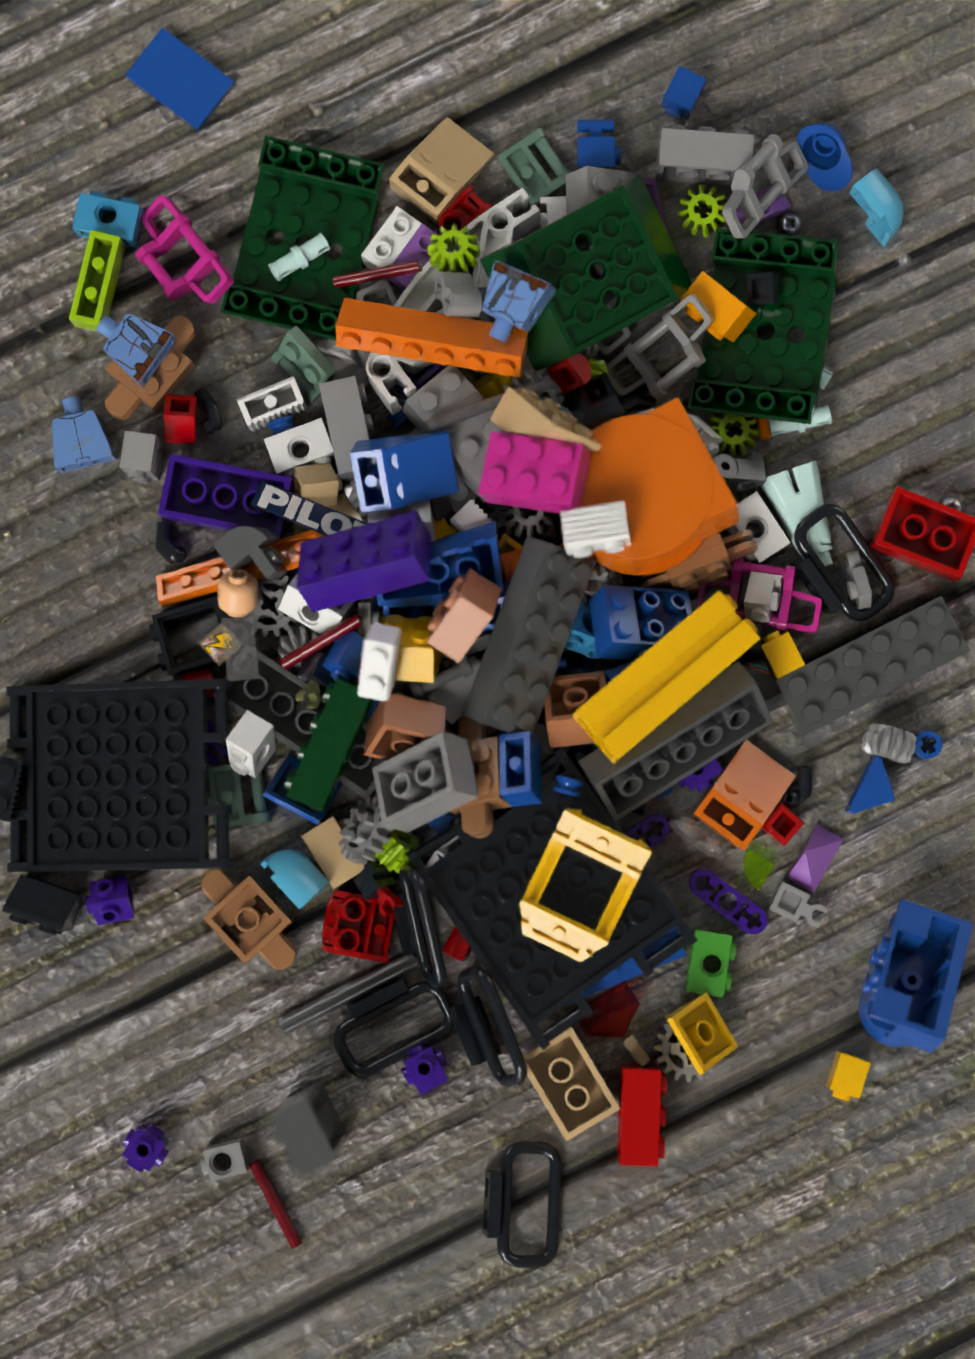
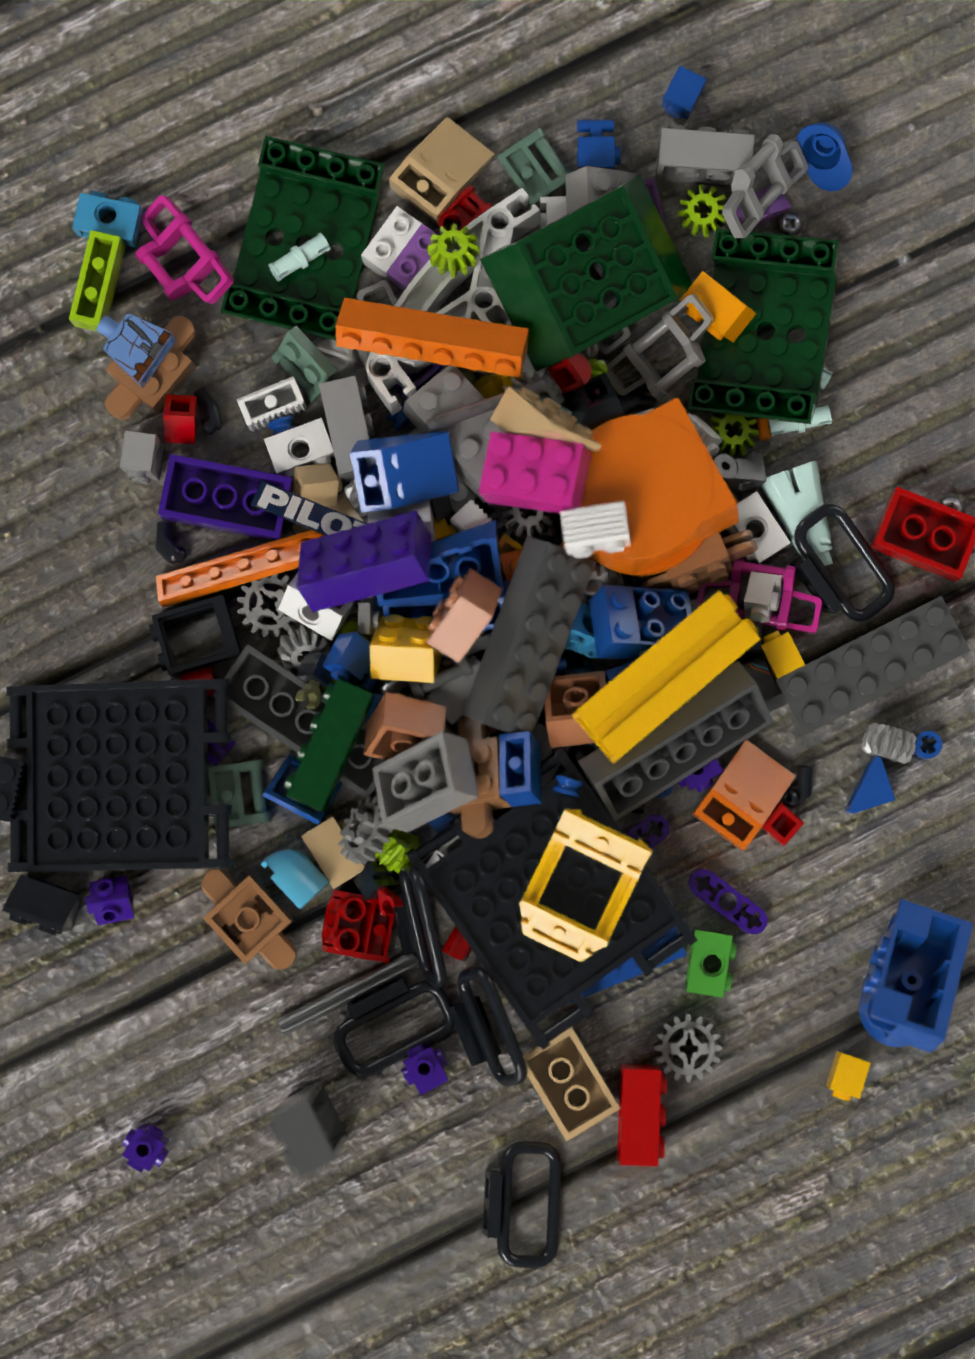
medium blue torso [52,397,117,473] -> none
blue tile [125,28,235,132] -> none
tile [199,623,243,667] -> none
light grey brick [200,1138,250,1182] -> none
dark grey brick [213,526,287,579] -> none
light nougat head [217,569,259,618] -> none
clear slope [222,616,259,681] -> none
white brick [226,710,276,778] -> none
dark red bar [249,1159,303,1249] -> none
dark red bar [280,613,364,670] -> none
dark red bar [333,259,423,288] -> none
white brick [357,623,402,701] -> none
light grey axle [434,272,482,317] -> none
medium blue torso [482,261,556,343] -> none
clear red slope [579,981,640,1037] -> none
dark tan tile [622,1032,650,1066] -> none
yellow slope [664,992,739,1075] -> none
clear slope [668,815,727,861] -> none
clear neon green tile [743,849,775,891] -> none
black plate [747,272,780,306] -> none
light grey plate [768,881,828,928] -> none
medium lavender slope [786,824,844,893] -> none
light grey plate [845,550,872,610] -> none
medium azure brick [849,169,904,247] -> none

